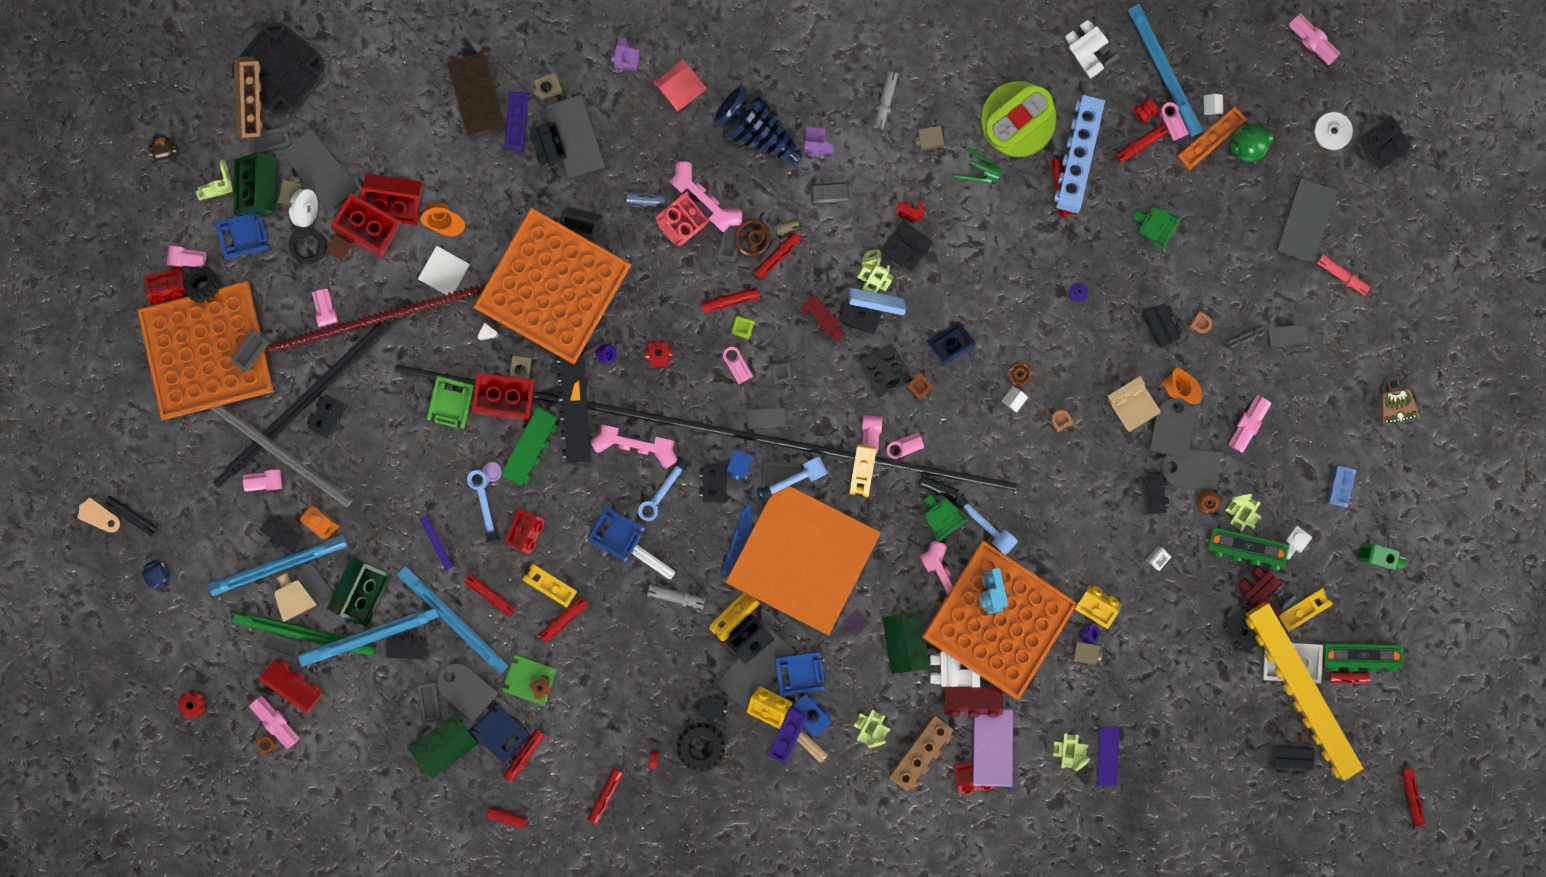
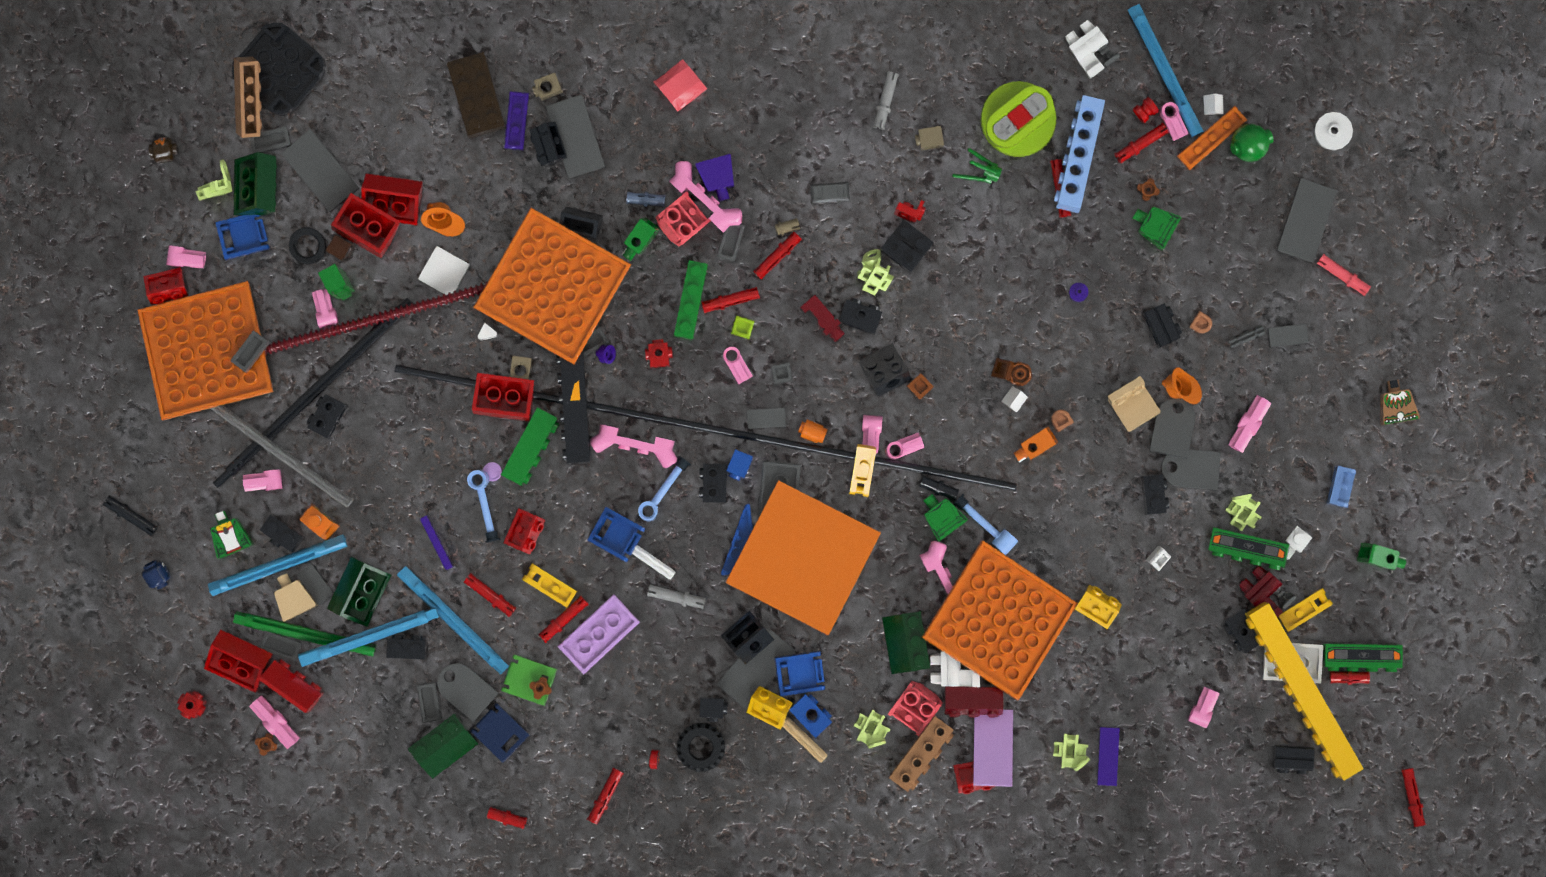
light nougat piece [78,498,120,533] -> none
black tyre [183,266,220,303] -> none
dark tan brick [278,178,304,206] -> none
white plate [289,189,318,227] -> none
bright green container [427,375,475,429] -> none
red pin [503,729,546,783] -> none
medium lavender brick [611,37,640,71] -> none
yellow plate [709,592,760,641] -> none
dark blue plant [713,85,803,164] -> none
reddish brown piece [734,219,771,257] -> none
light blue piece [757,456,828,502] -> none
dark purple tile [768,706,809,764] -> none
medium lavender brick [804,127,834,157] -> none
clear purple tile [843,609,870,636] -> none
light blue tile [848,288,906,315] -> none
dark blue slope [927,321,976,366] -> none
medium azure plate [979,568,1009,615] -> none
dark tan brick [1072,642,1102,665] -> none
dark purple tile [1079,624,1099,643] -> none
dark orange plate [1197,490,1221,514] -> none
bright pink piece [1288,13,1341,66] -> none
black brick [1357,115,1413,170] -> none
none -> red slope [204,630,273,693]
none -> torso [210,511,254,559]
none -> green brick [318,264,355,301]
none -> lavender tile [557,594,640,675]
none -> green torso [622,217,660,261]
none -> green brick [674,260,708,341]
none -> dark purple torso [695,154,734,202]
none -> orange brick [798,419,828,443]
none -> coral slope [888,681,943,736]
none -> reddish brown tile [991,358,1015,381]
none -> orange torso [1014,426,1058,462]
none -> dark orange plate [1137,178,1160,201]
none -> bright pink piece [1188,687,1219,728]

